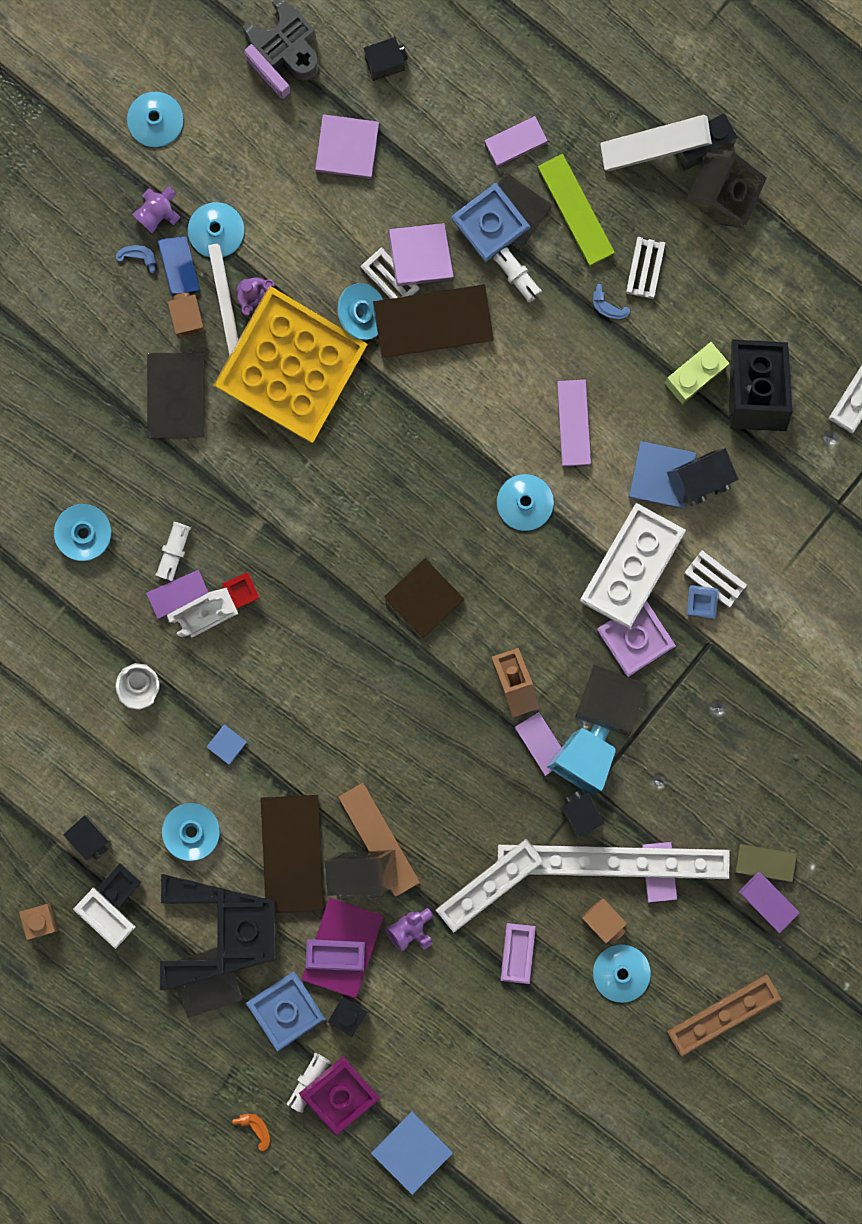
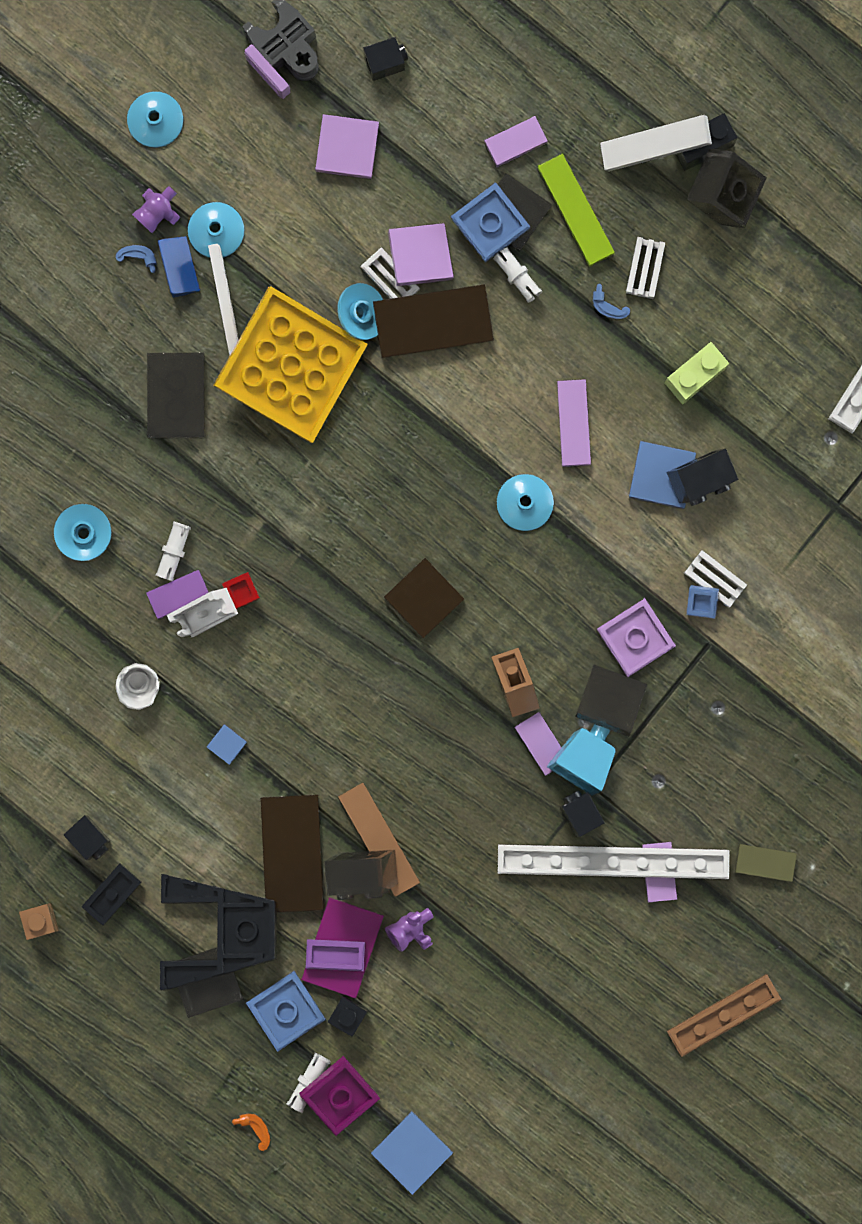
white tile [73,888,136,949] -> none
medium azure dish [162,803,220,861] -> none
medium nougat brick [168,292,205,339] -> none
medium lavender piece [236,277,275,317] -> none
white tile [436,839,544,933] -> none
lavender tile [501,923,535,984] -> none
white tile [580,503,686,629] -> none
medium nougat brick [581,898,627,943] -> none
medium azure dish [593,944,651,1003] -> none
black slope [729,339,793,431] -> none
medium lavender tile [739,872,800,933] -> none

